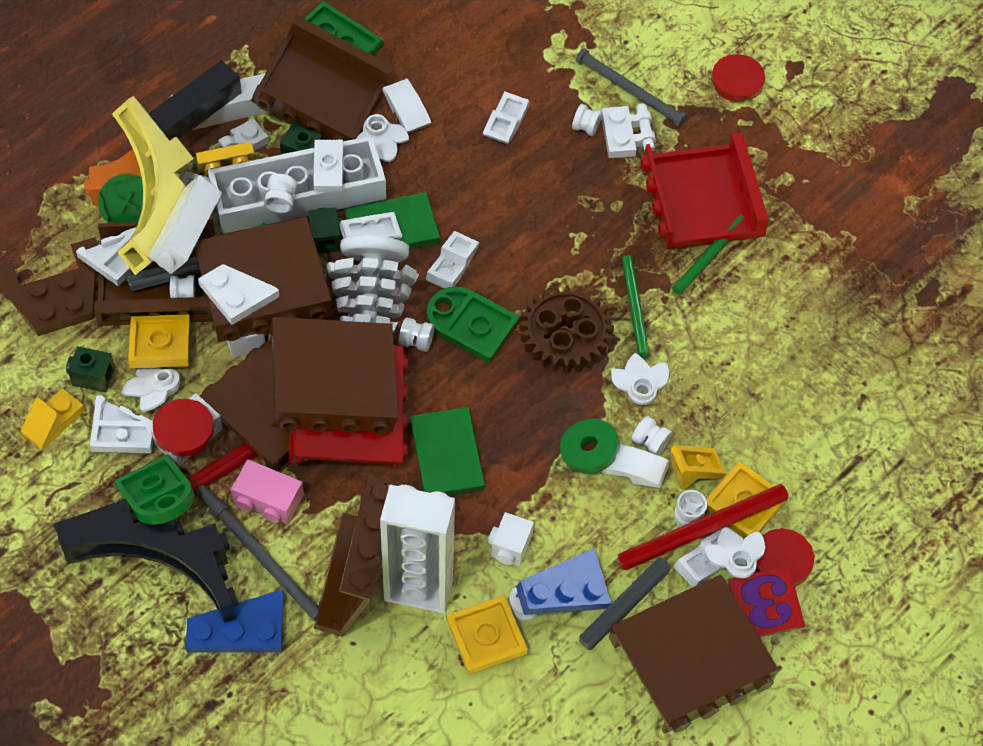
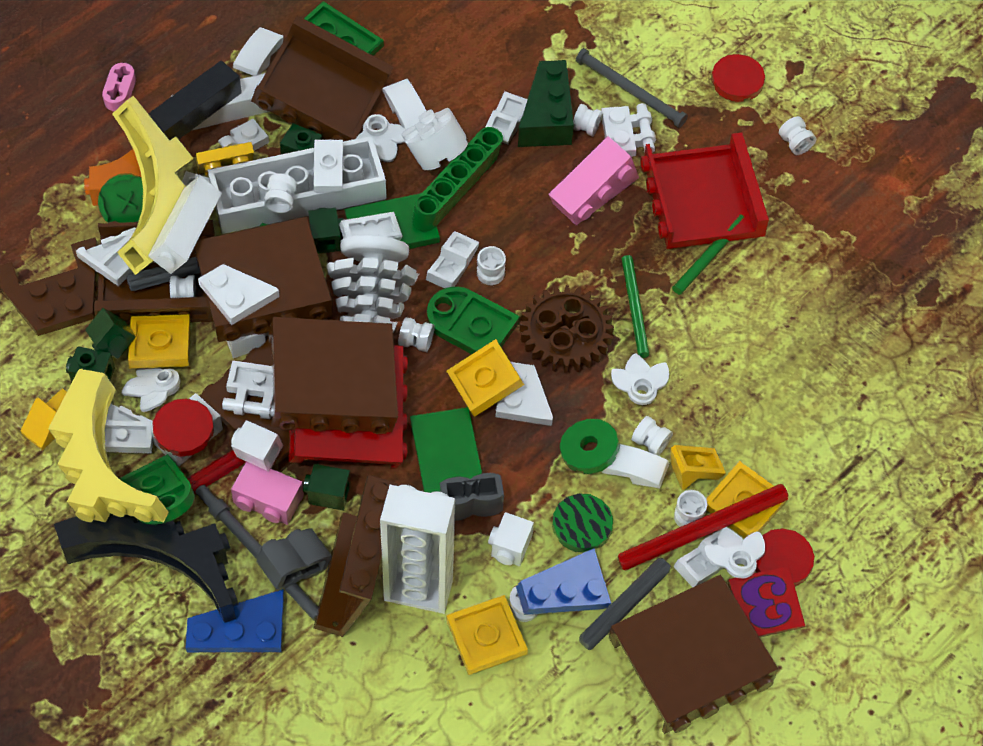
none -> light yellow arch [48,369,169,523]
none -> dark green brick [85,308,136,359]
none -> bright pink beam [102,63,136,111]
none -> white plate [222,361,274,419]
none -> white brick [231,420,283,471]
none -> white slope [233,27,284,76]
none -> dark grey brick [256,528,332,590]
none -> dark green brick [303,464,351,511]
none -> white brick [402,108,468,170]
none -> green beam [412,127,503,231]
none -> dark grey brick [440,473,504,521]
none -> yellow plate [447,339,524,417]
none -> white wheel [477,246,506,285]
none -> white wing [496,362,553,426]
none -> dark green wedge [518,60,574,147]
none -> bright pink wedge [549,136,639,225]
none -> green tile [552,493,613,553]
none -> white wheel [779,116,816,155]

